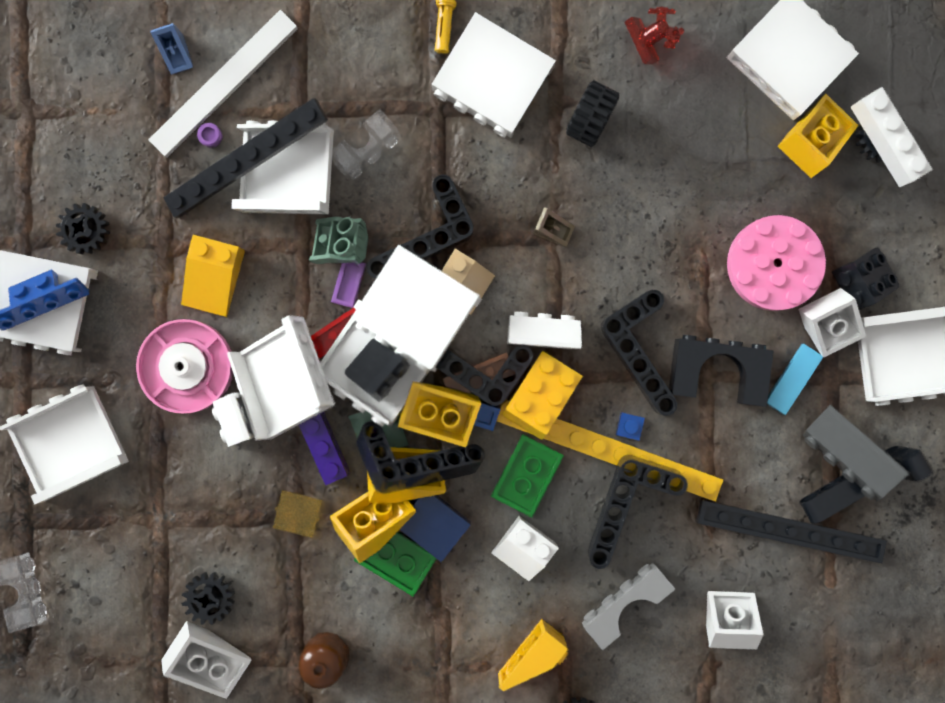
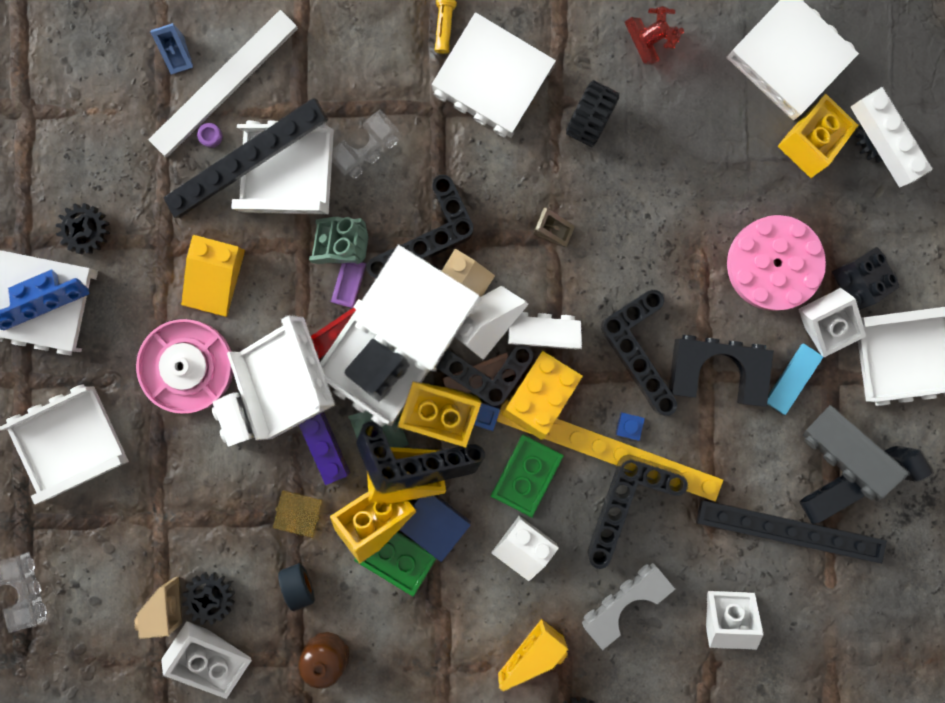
none -> tan slope [135,577,182,638]
none -> black wheel [278,563,315,611]
none -> white slope [455,286,528,359]

